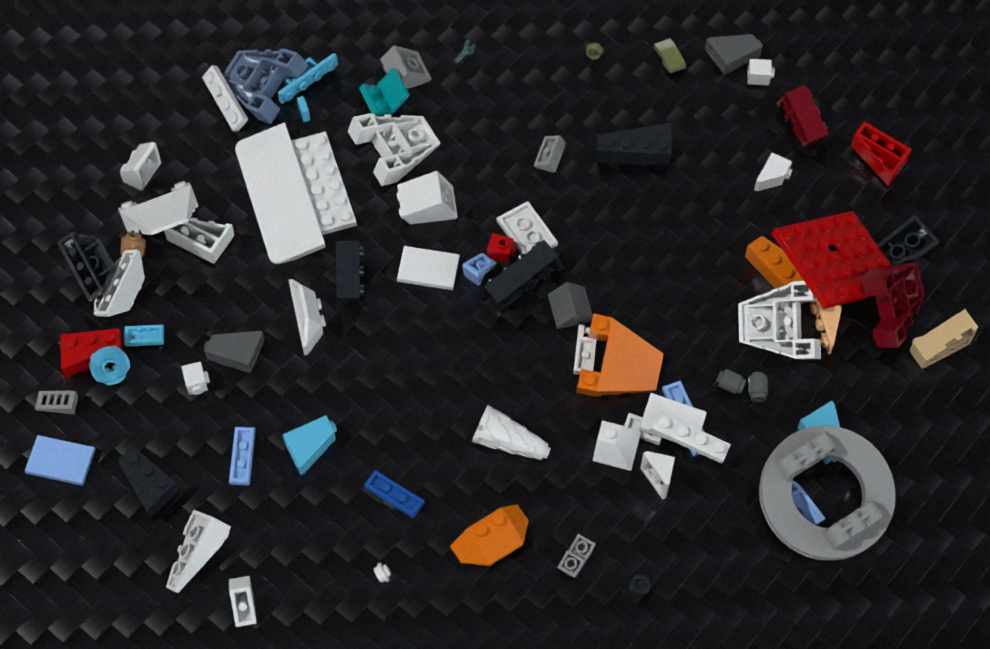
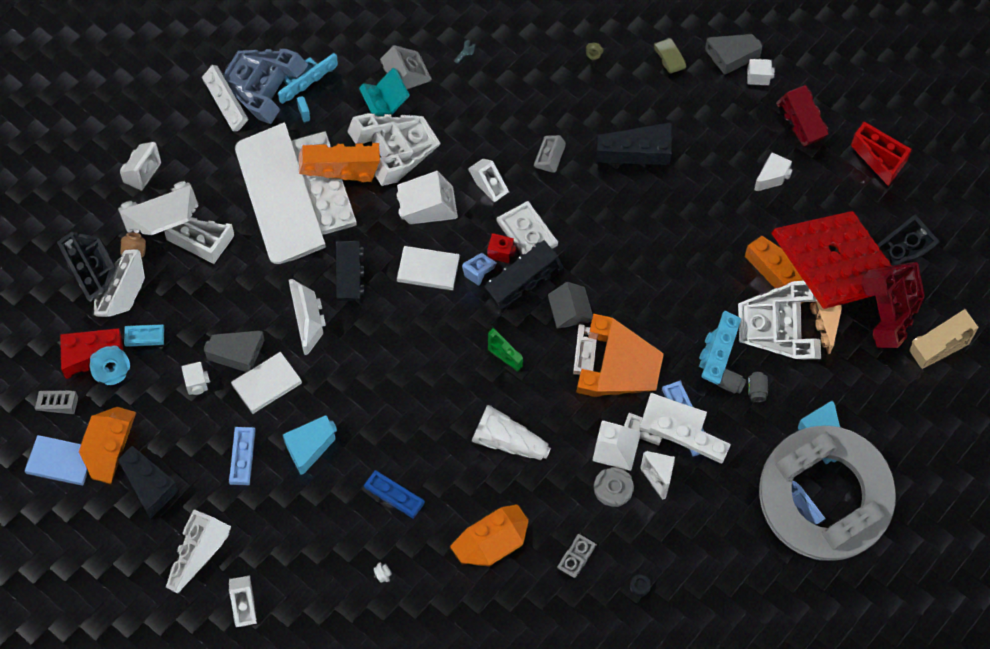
none -> orange wedge [79,407,136,484]
none -> white tile [231,352,302,414]
none -> orange wedge [299,143,380,182]
none -> white slope [469,159,509,202]
none -> green wing [488,328,523,371]
none -> light grey tile [594,467,634,507]
none -> medium azure bracket [699,311,741,385]

